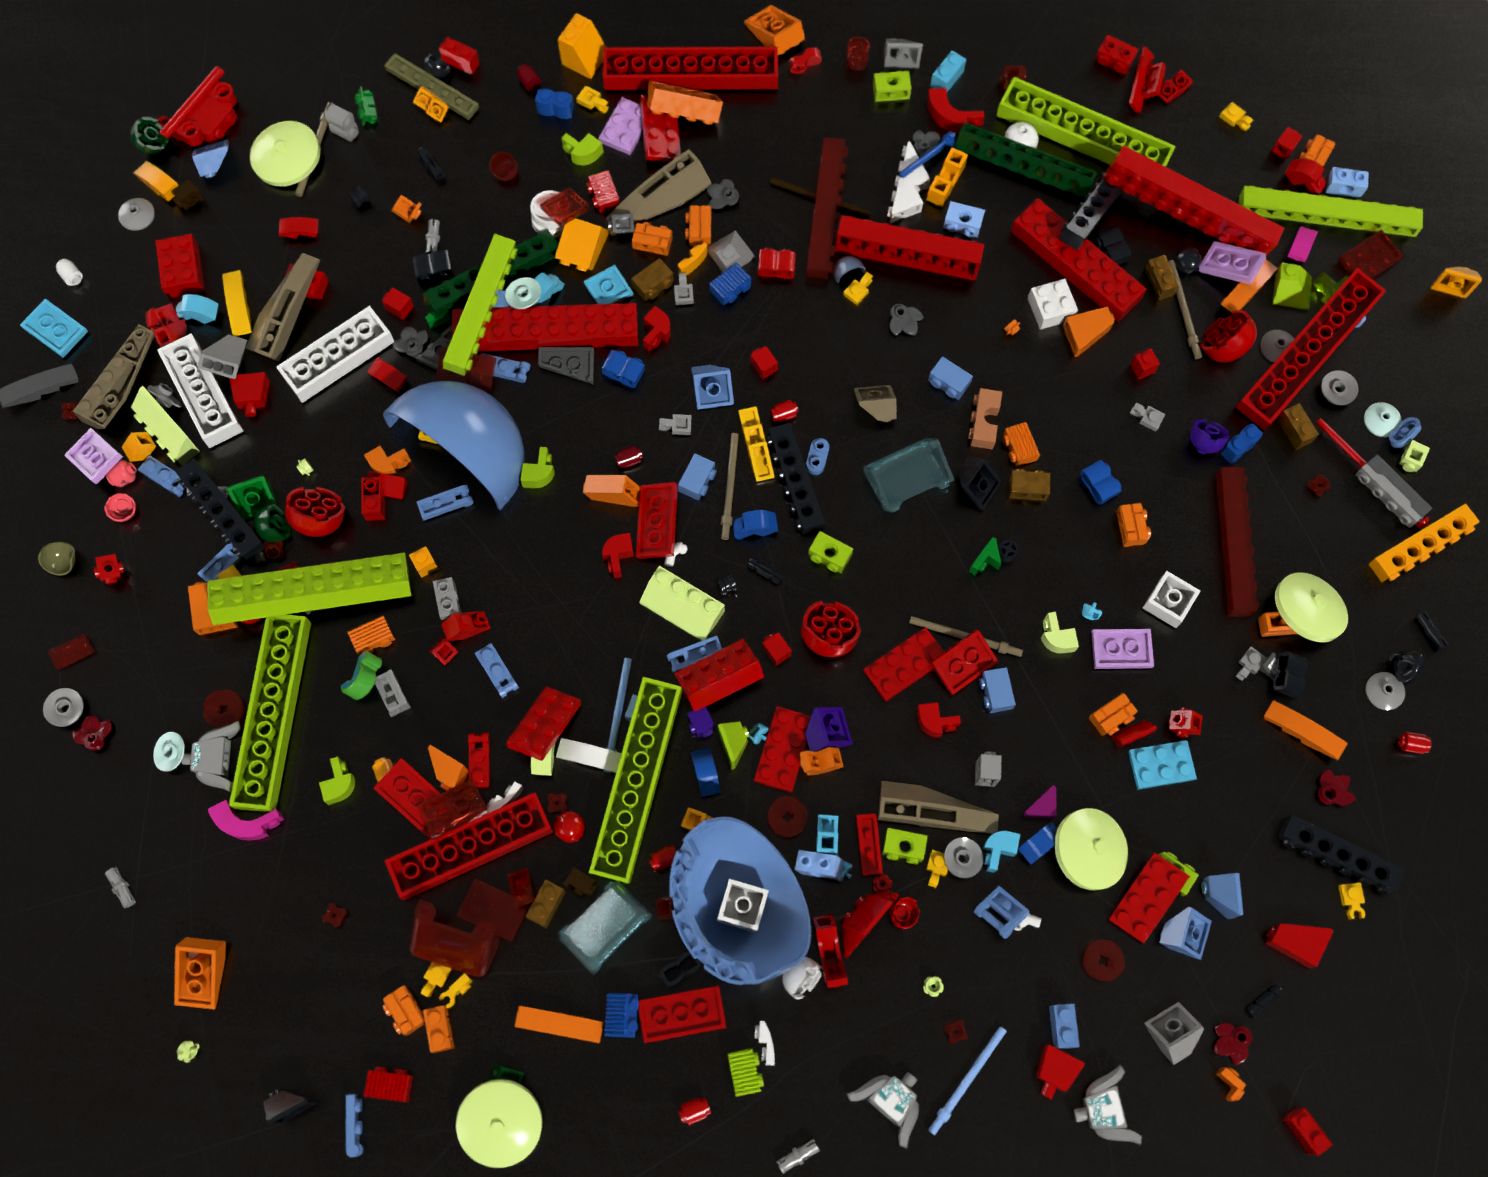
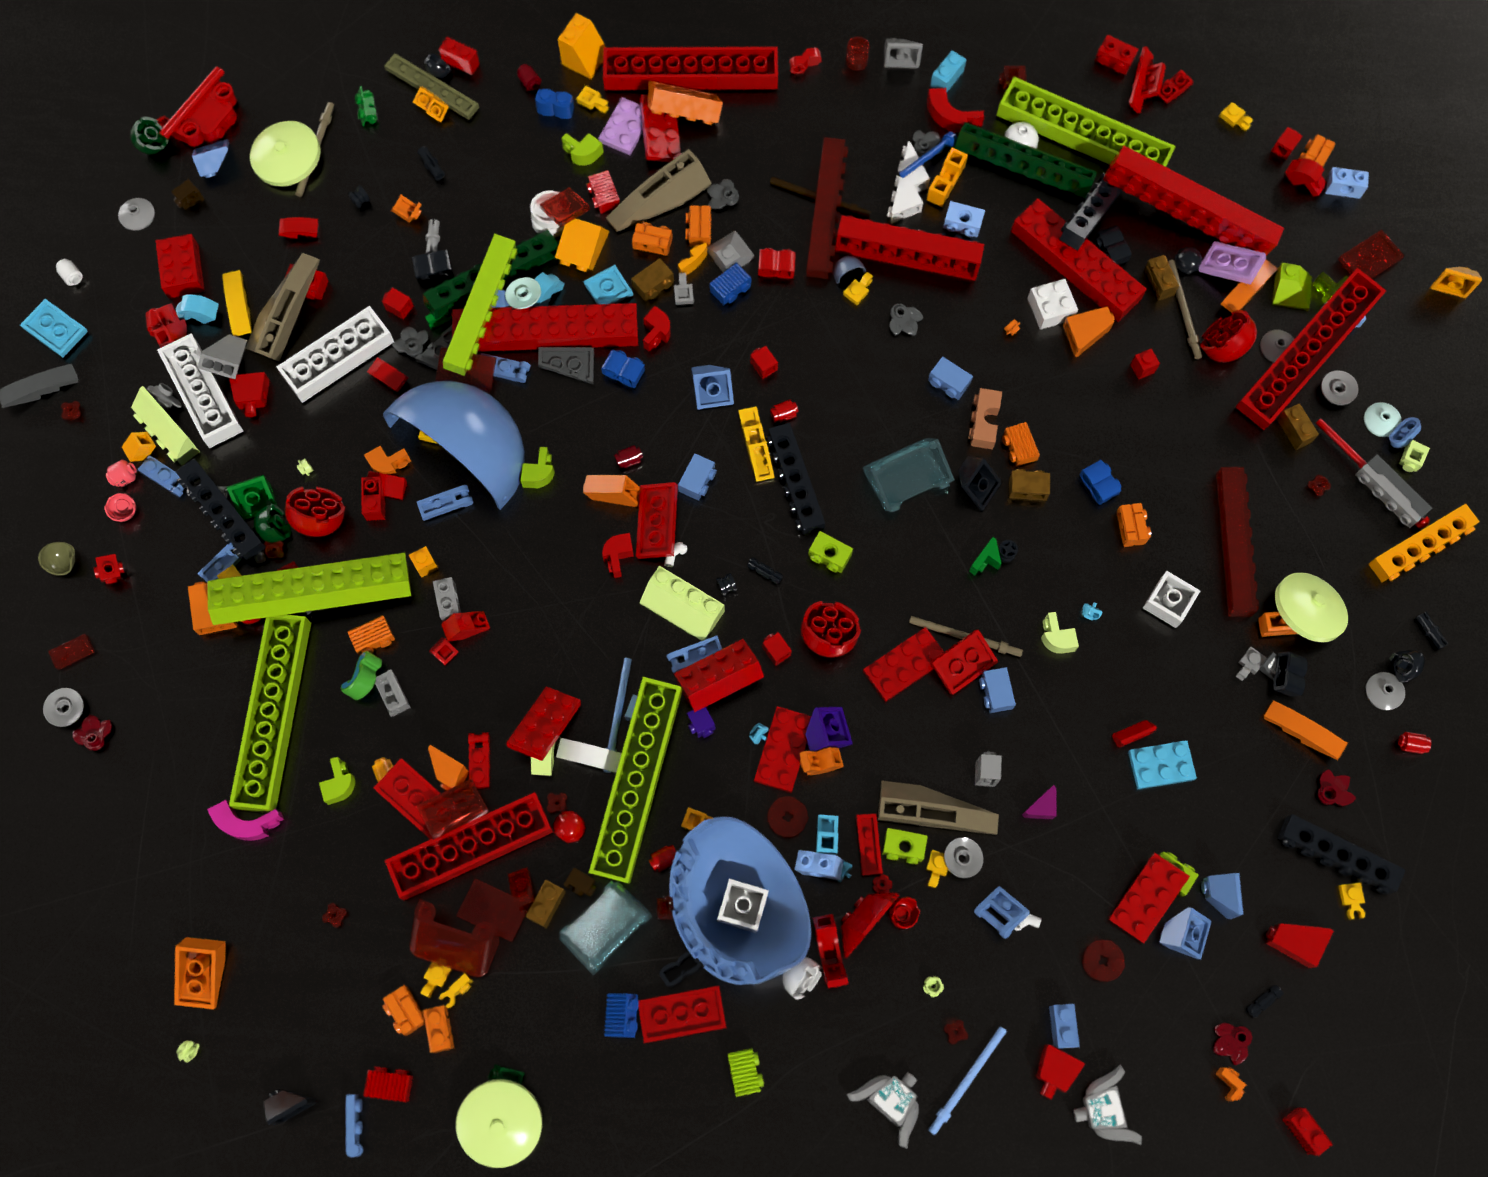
lavender plate [65,428,123,484] -> none
dark tan wedge [73,324,154,429] -> none
light grey pin [105,867,136,908] -> none
light orange slope [133,161,179,202] -> none
light aqua dish [153,732,185,772] -> none
light grey torso [181,721,241,792] -> none
clear red plate [203,690,245,728] -> none
light grey brick [325,103,358,142] -> none
medium blue plate [475,643,519,698] -> none
white slope [487,782,524,813] -> none
clear red hair [489,152,518,181] -> none
orange slope [514,1006,604,1043] -> none
flat silver bracket [607,214,635,236] -> none
light grey plate [659,414,691,435] -> none
red brick [678,1097,711,1126] -> none
blue brick [690,747,721,797] -> none
lime slope [718,722,749,770] -> none
dark tan bar [721,433,739,540] -> none
blue brick [732,510,778,540] -> none
orange slope [744,5,805,55] -> none
white slope [755,1021,774,1066] -> none
light grey pin [777,1139,820,1174] -> none
medium blue plate [806,438,829,475] -> none
dark tan slope [854,385,897,422] -> none
lime brick [873,71,911,102] -> none
red brick [916,702,961,737] -> none
medium azure brick [982,831,1020,873] -> none
blue brick [1018,821,1058,864] -> none
yellowish green dish [1055,808,1128,890] -> none
orange brick [1089,693,1137,736] -> none
lavender plate [1091,629,1154,669] -> none
light grey plate [1130,403,1165,432] -> none
light grey slope [1145,1002,1204,1065] -> none
red brick [1169,708,1203,738] -> none
dark purple cylinder [1190,419,1230,454] -> none
blue brick [1221,424,1263,463] -> none
lime brick [1239,186,1423,237] -> none
dark pink slope [1288,226,1318,262] -> none

